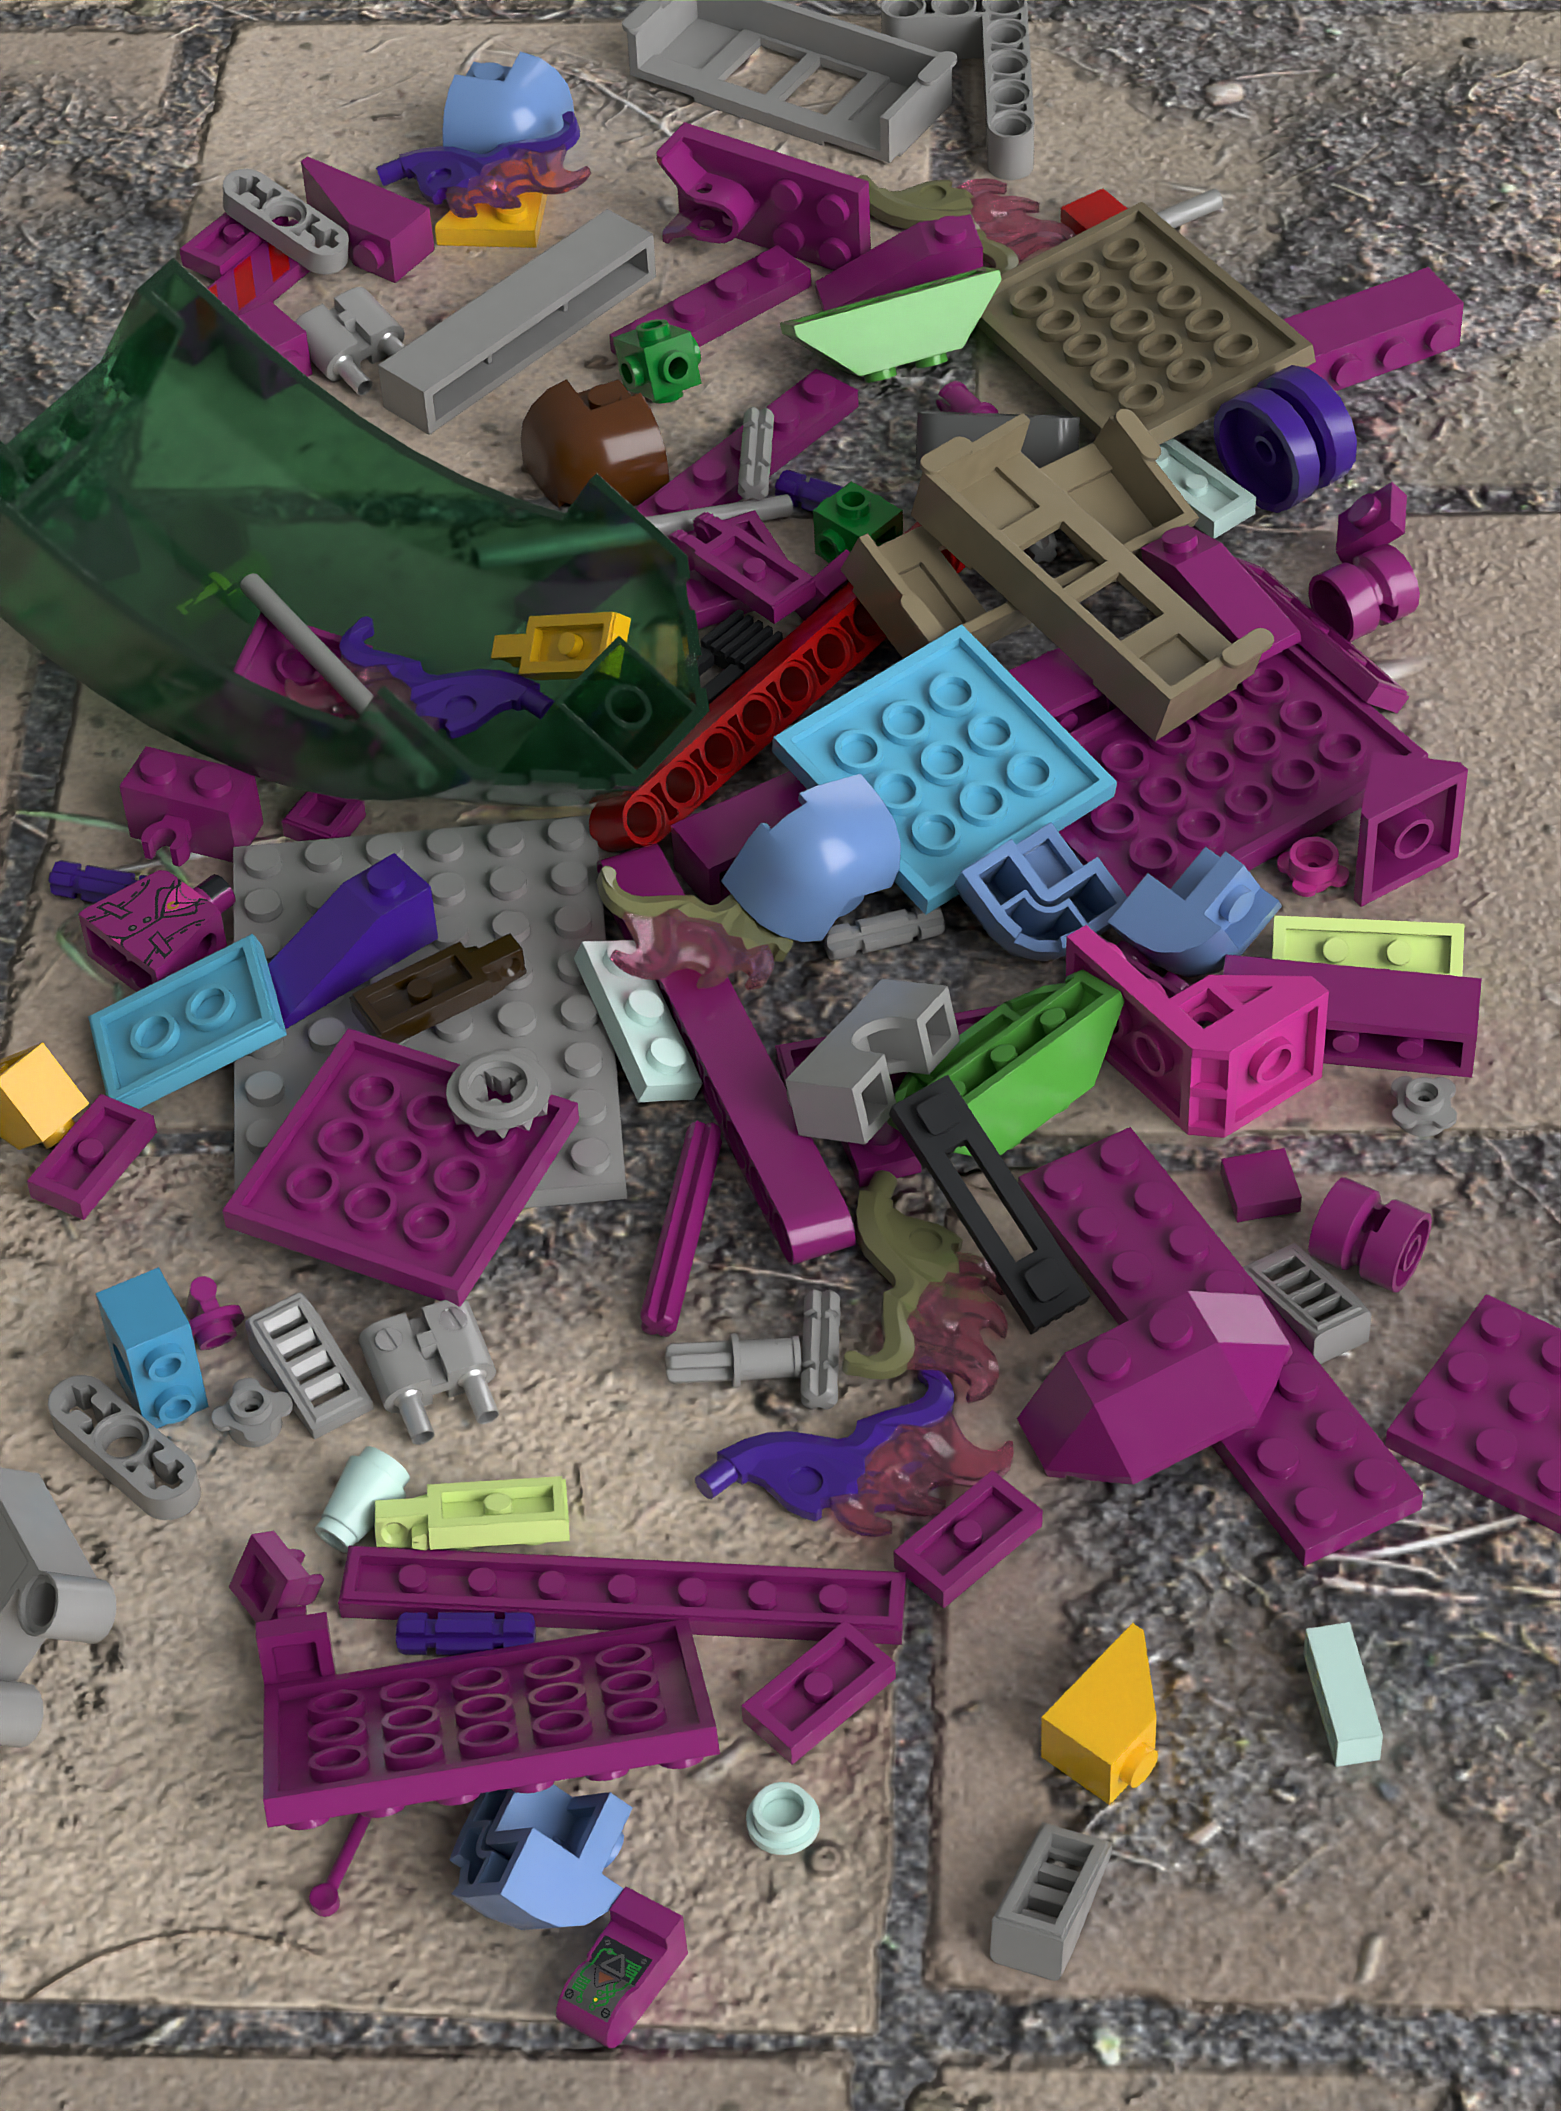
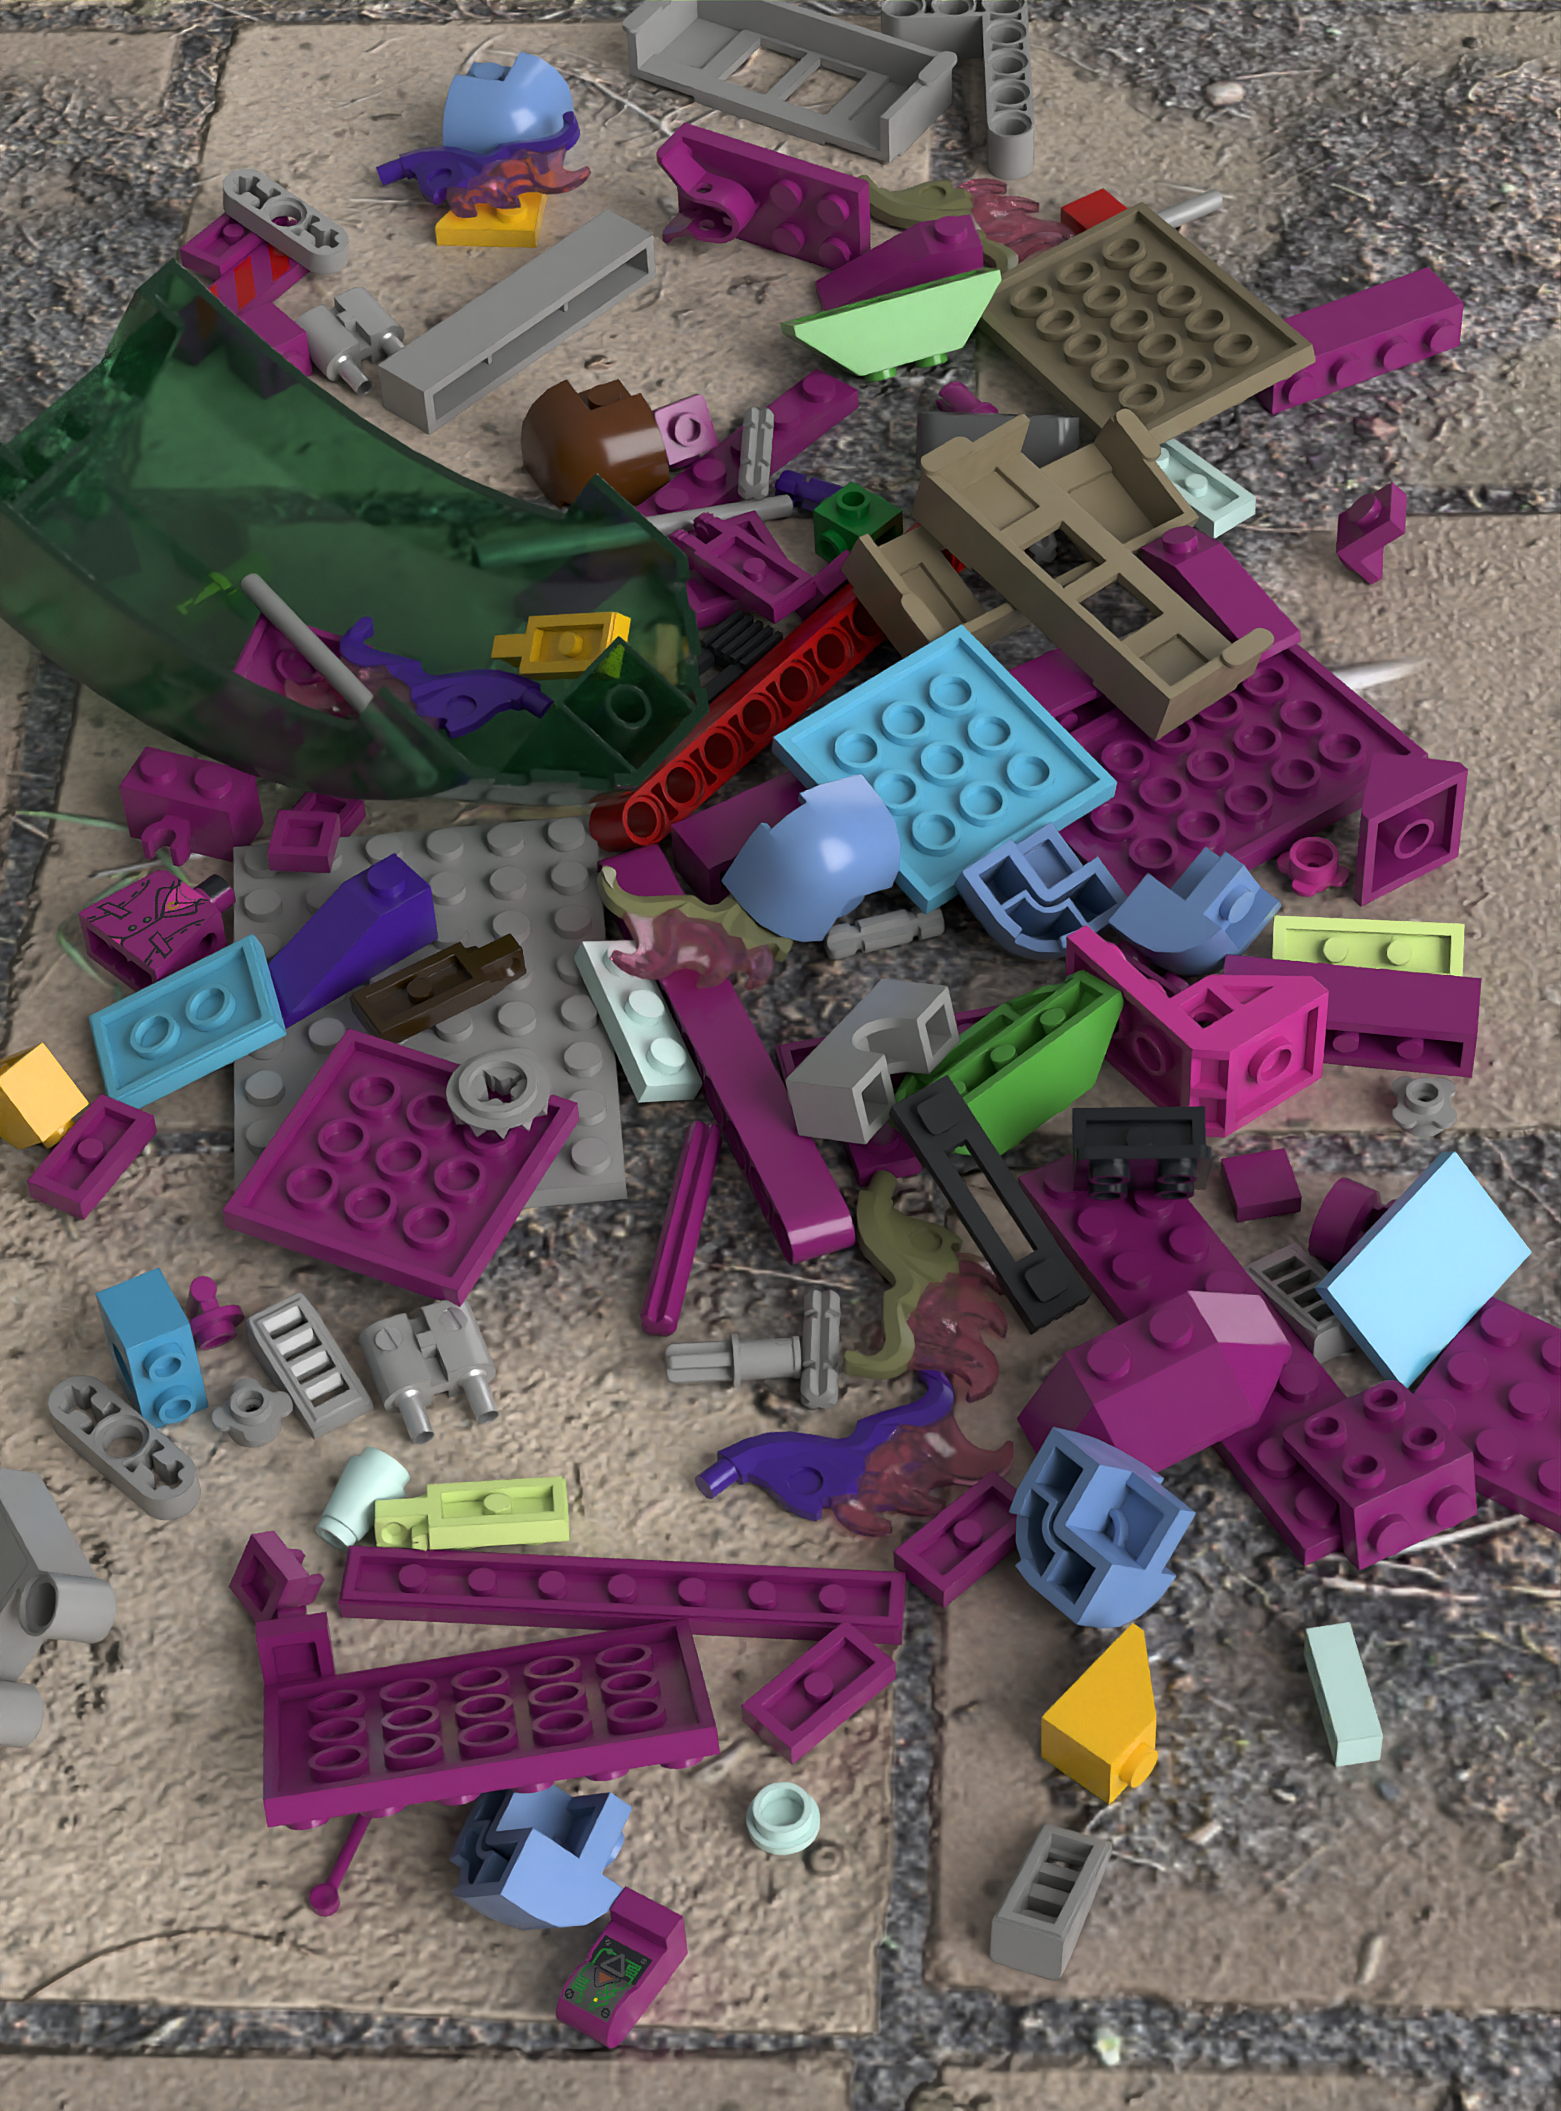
dark purple axle [48,860,147,903] -> none
magenta slope [301,156,435,283] -> none
dark purple axle [395,1612,536,1655] -> none
magenta plate [609,245,812,356] -> none
green brick [613,319,702,404] -> none
dark purple wheel [1213,365,1357,513] -> none
magenta tile [1235,557,1409,714] -> none
magenta wheel [1308,544,1420,642] -> none
none -> magenta plate [267,810,341,873]
none -> bracket [652,394,719,469]
none -> medium blue brick [1009,1427,1196,1629]
none -> black bracket [1072,1106,1212,1201]
none -> magenta bracket [1283,1380,1477,1571]
none -> tile [1314,1151,1532,1388]

